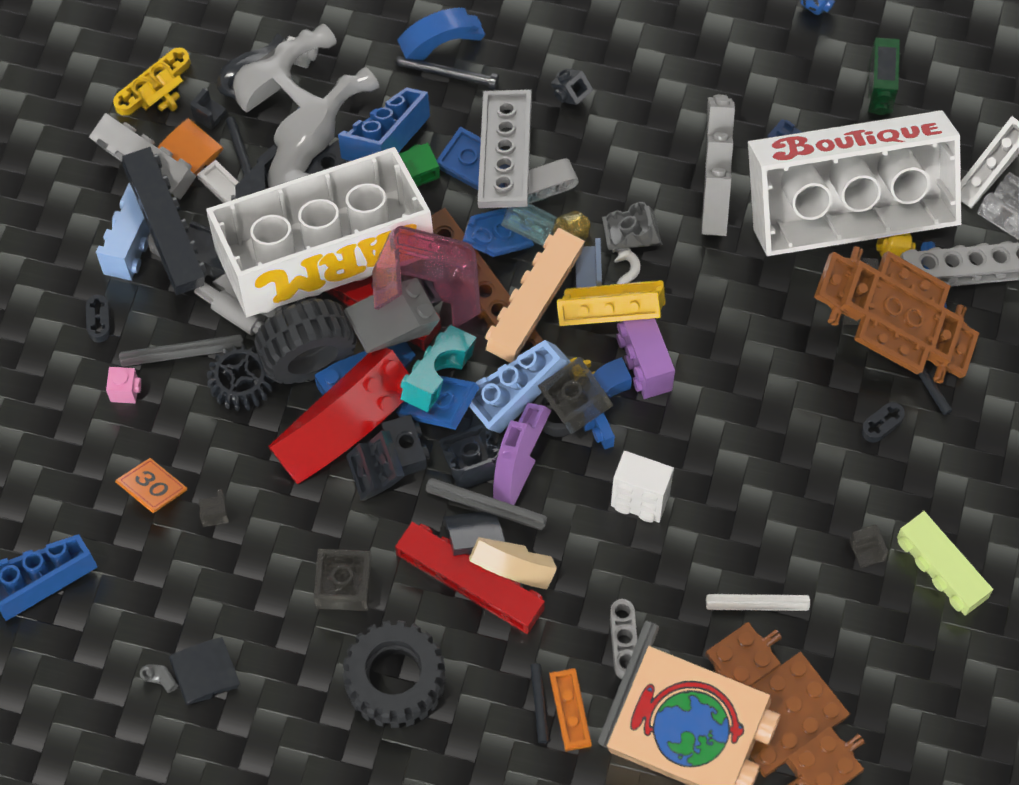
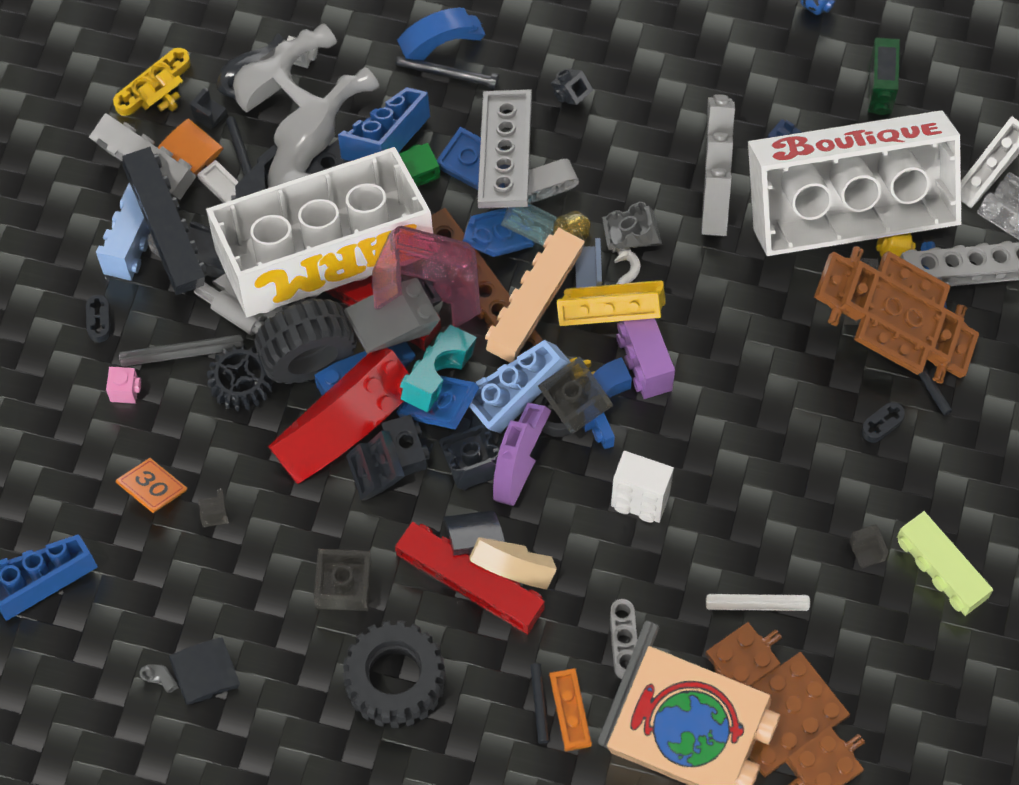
dark grey axle [426,478,547,530] -> none

